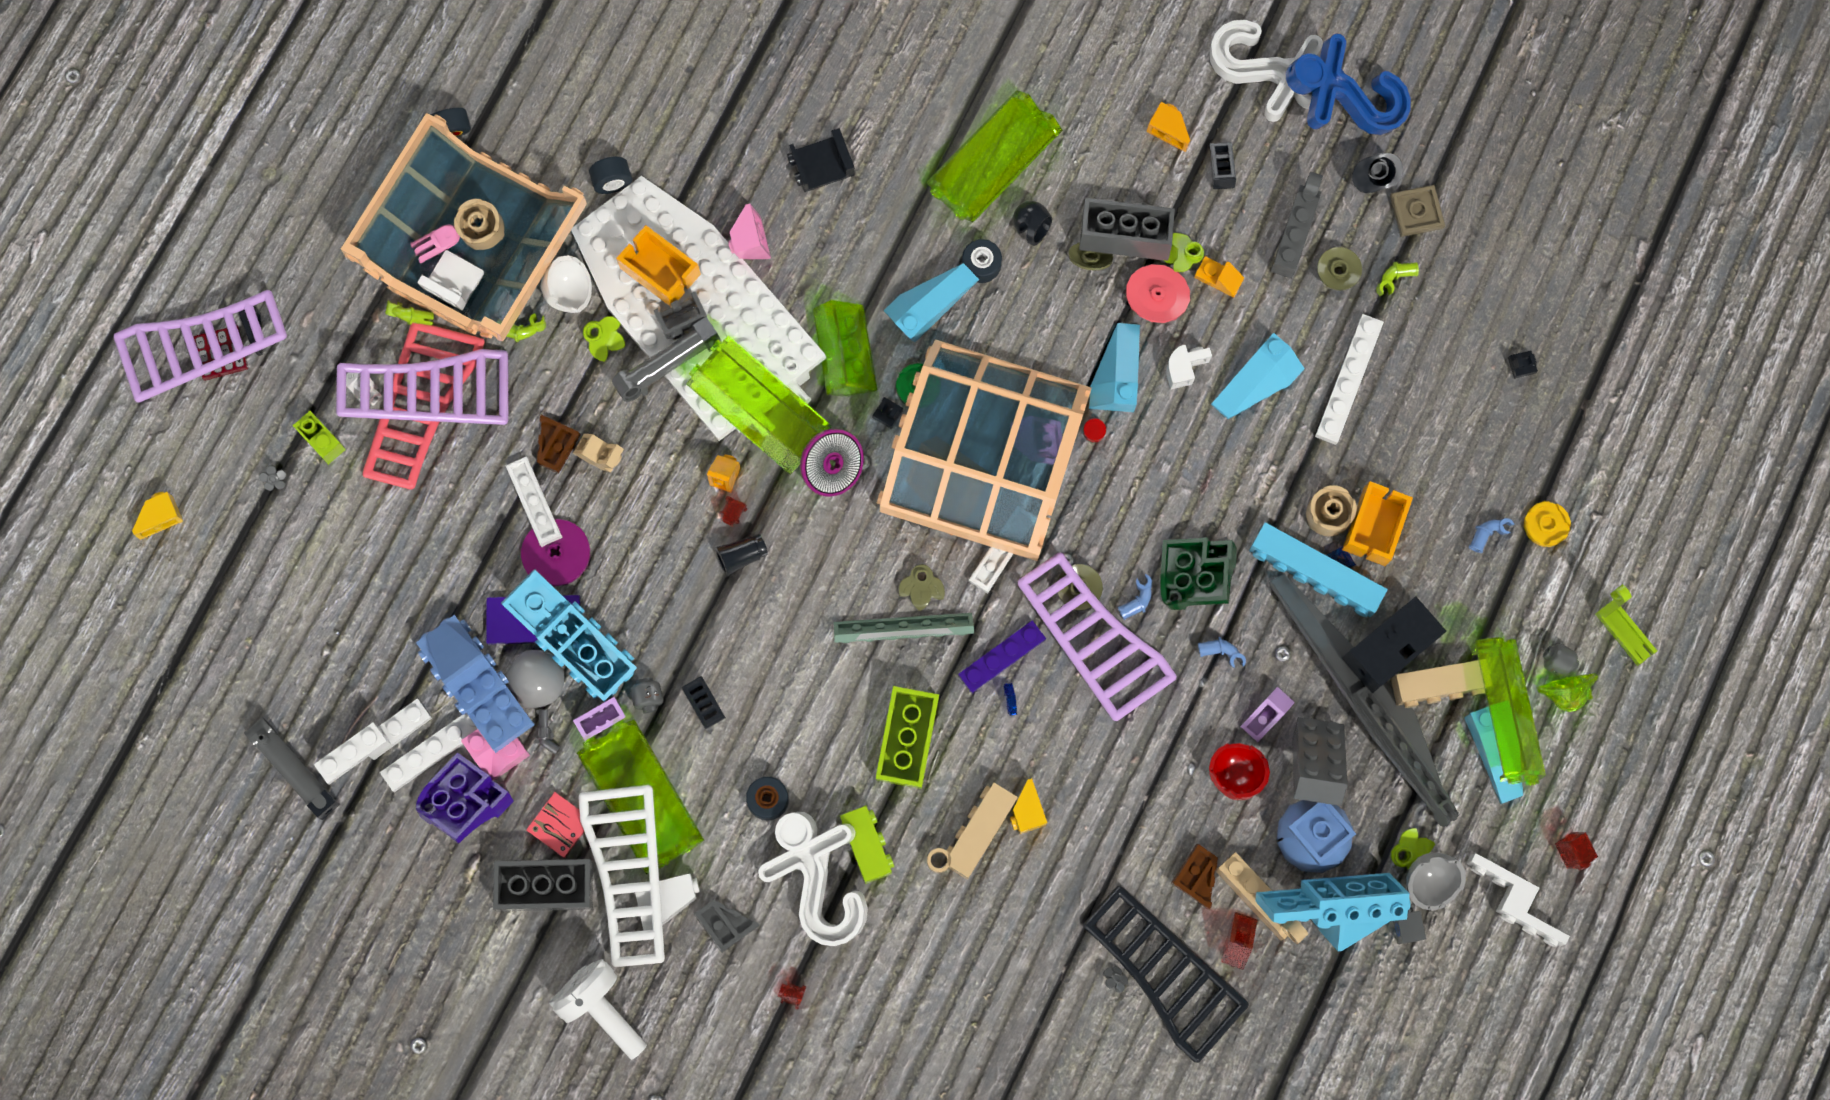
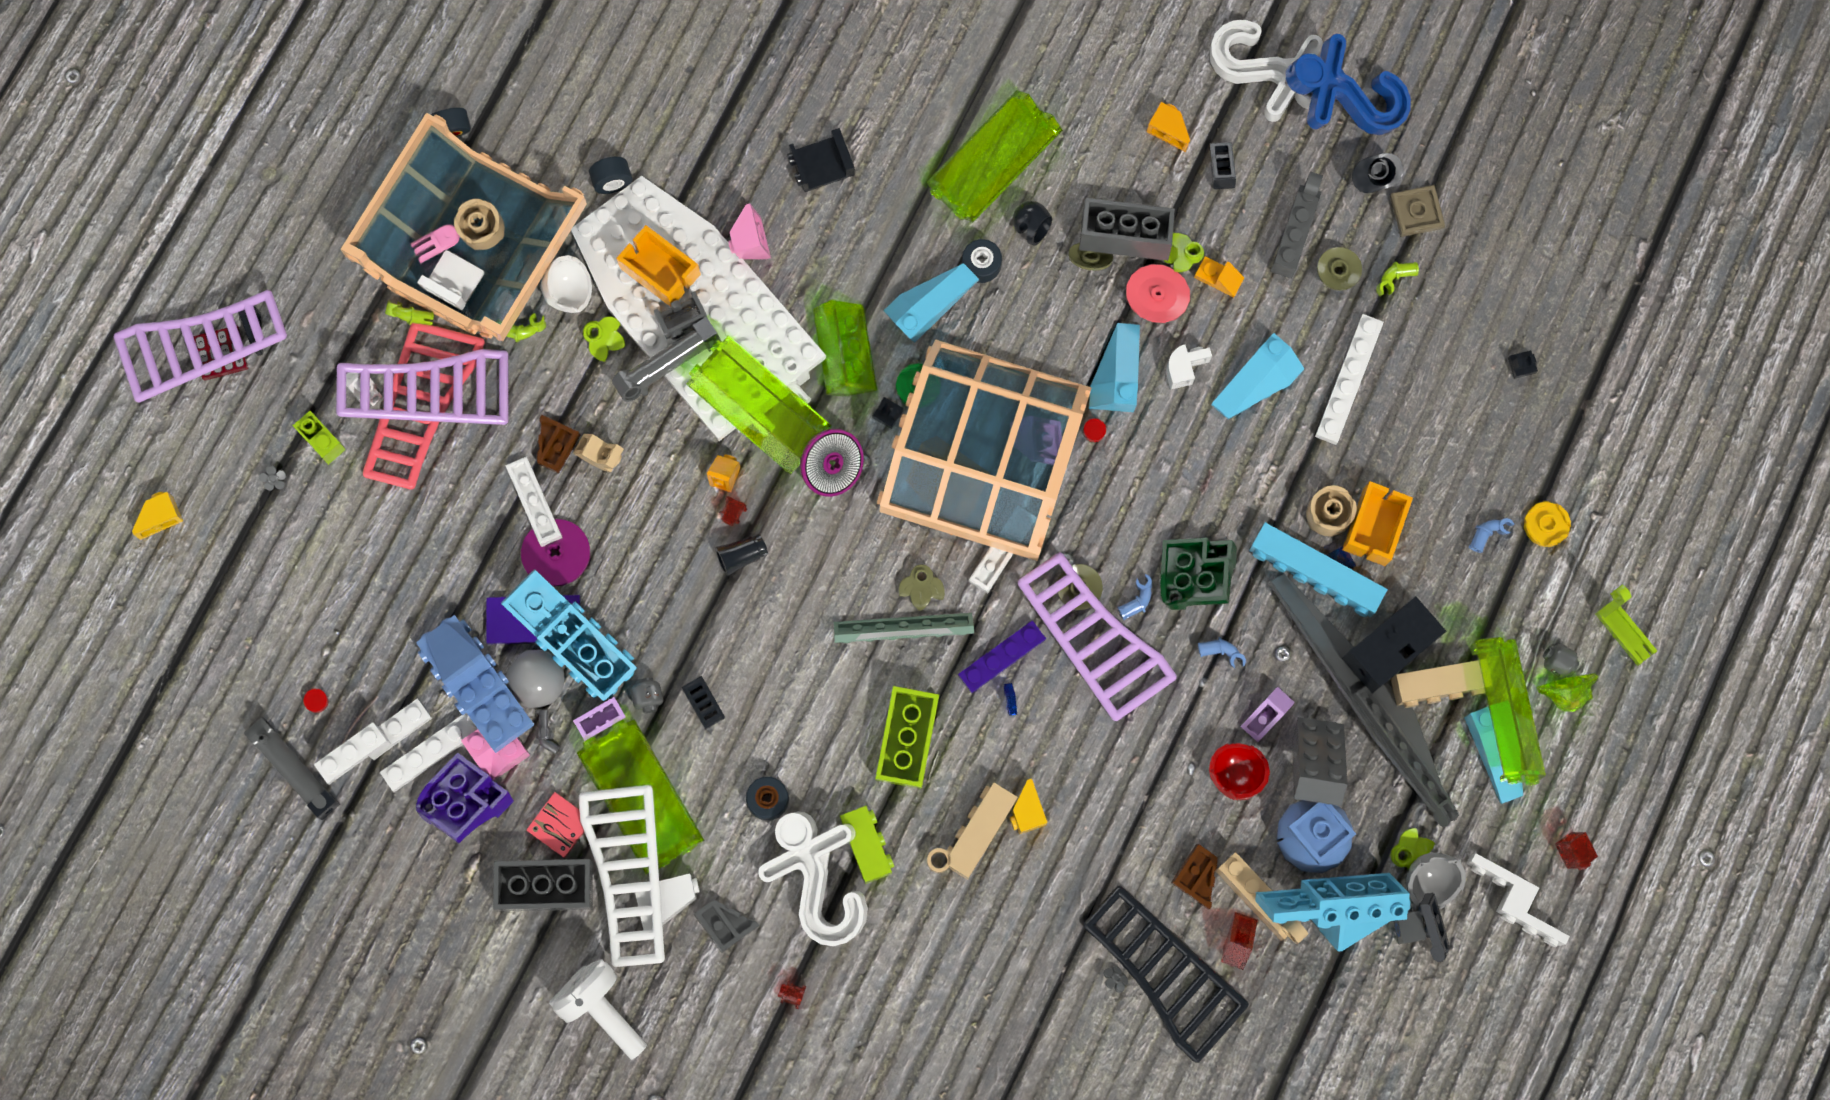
none -> red tile [303,689,329,713]
none -> black hinge [1419,893,1450,963]

